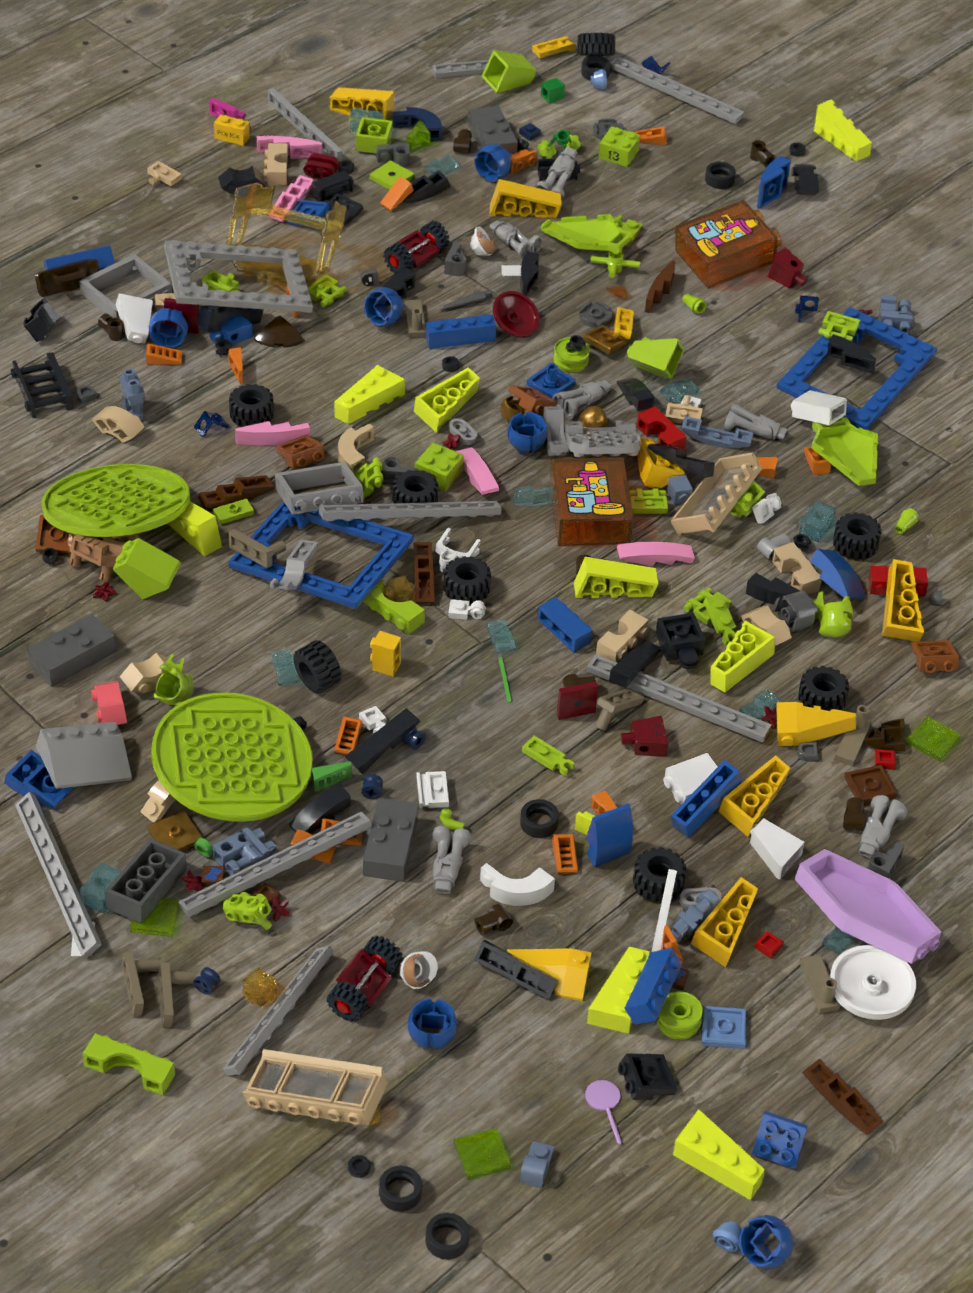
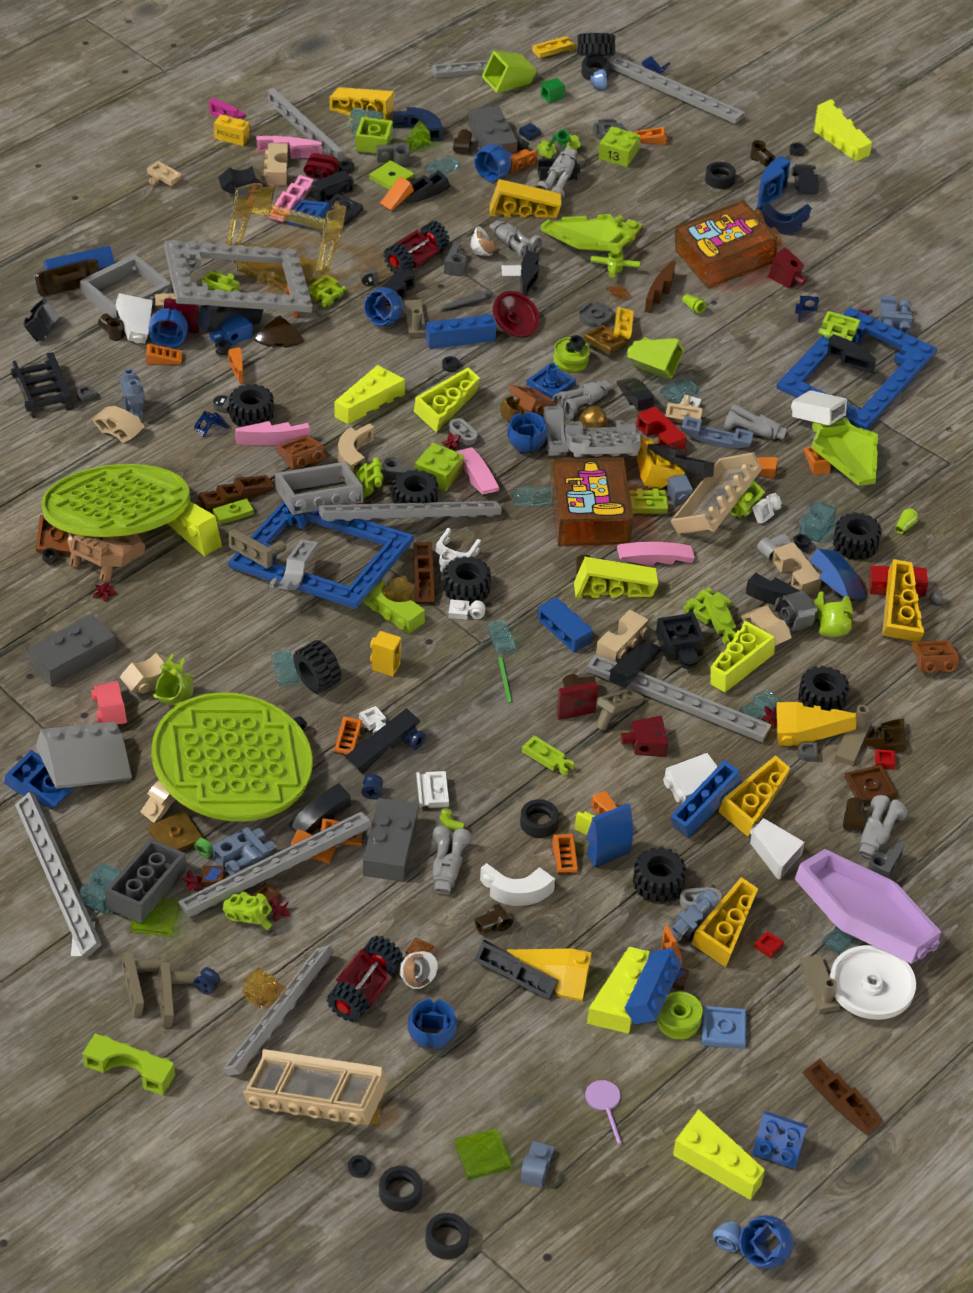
lime slope [113,538,181,600] -> none
bright green slope [312,761,352,791] -> none
black plate [618,1053,678,1100] -> none
white sticker [652,869,677,952] -> none
clear neon green tile [906,716,961,762] -> none
none -> tile [213,395,230,413]
none -> clear orange slope [405,937,434,955]
none -> dark blue arch [752,201,812,234]

